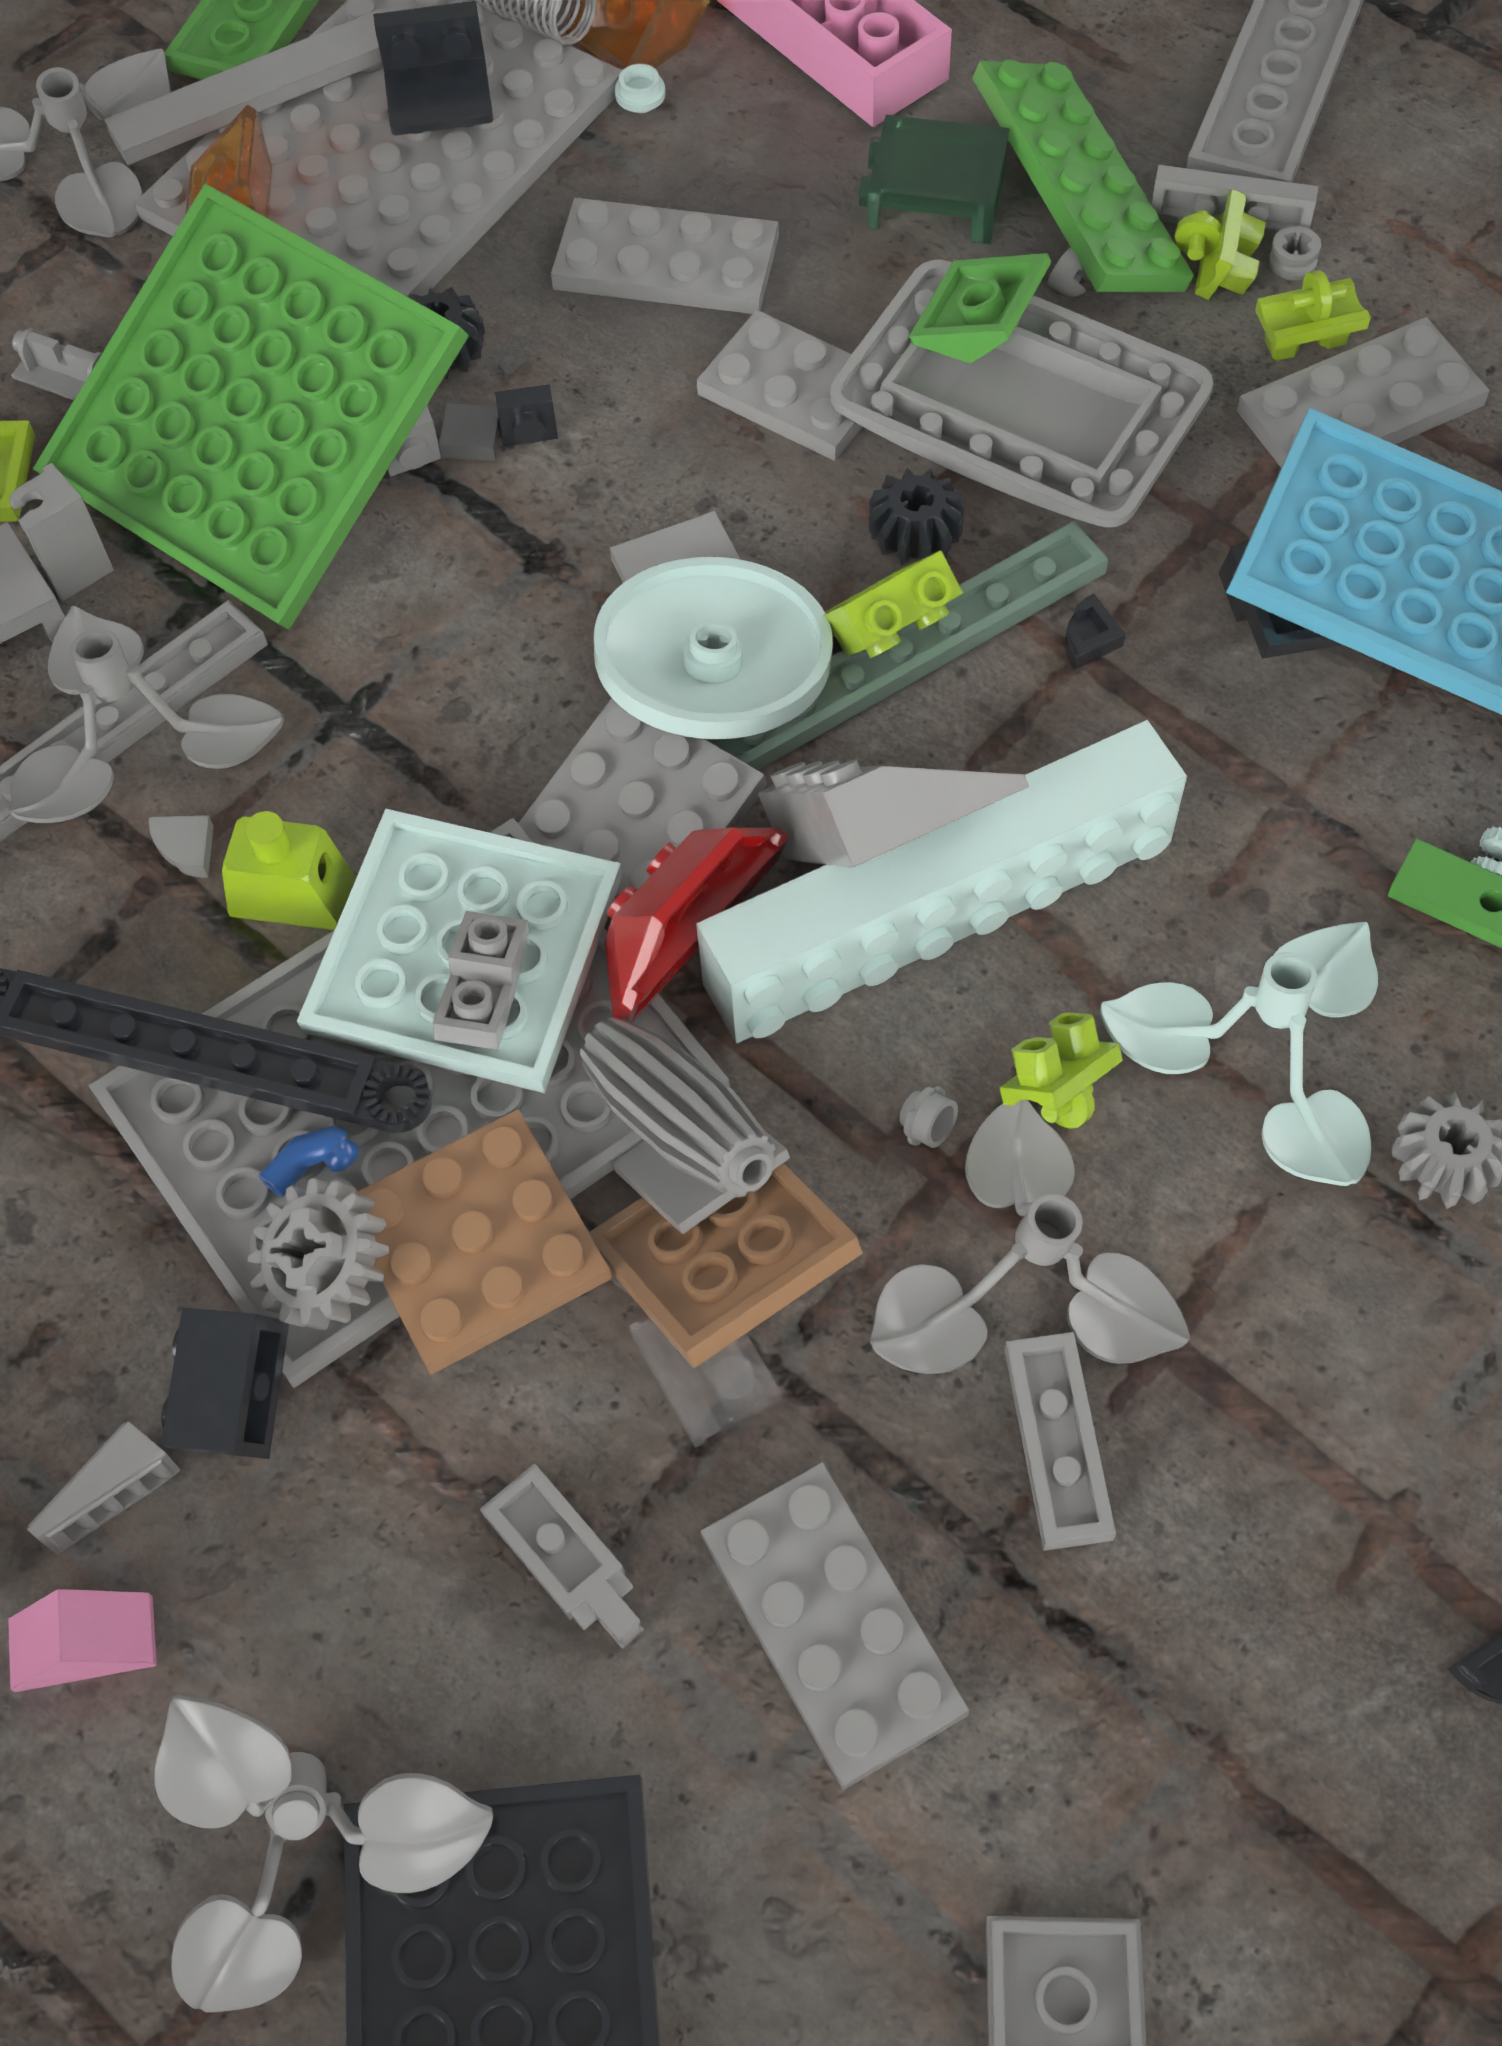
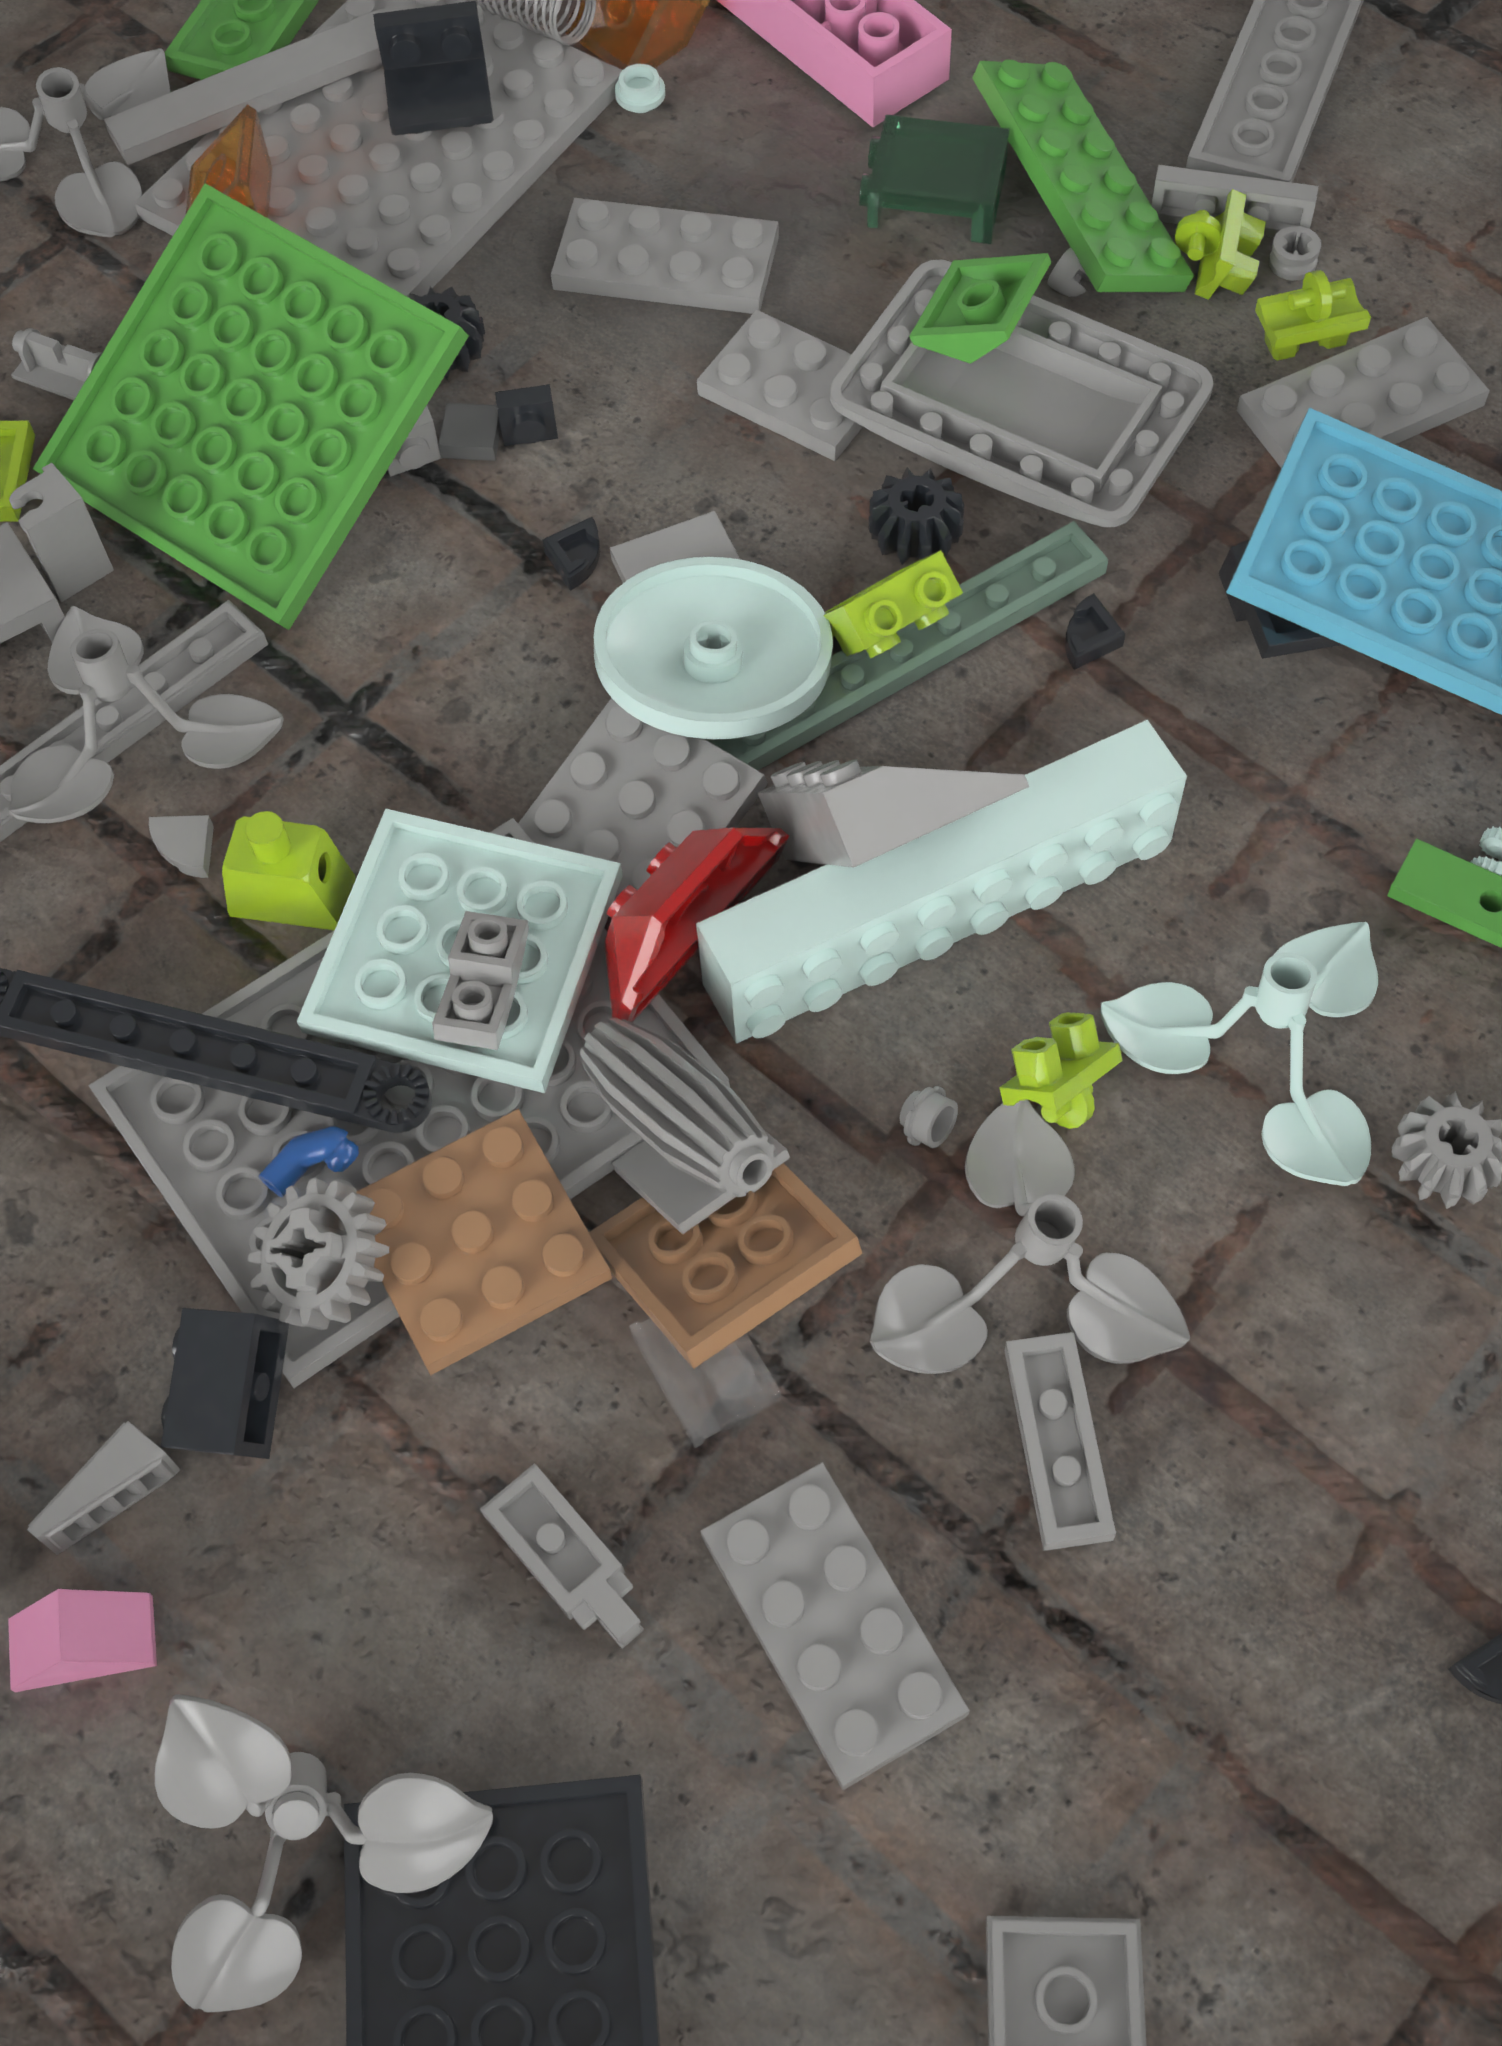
none -> black tile [542,517,600,591]

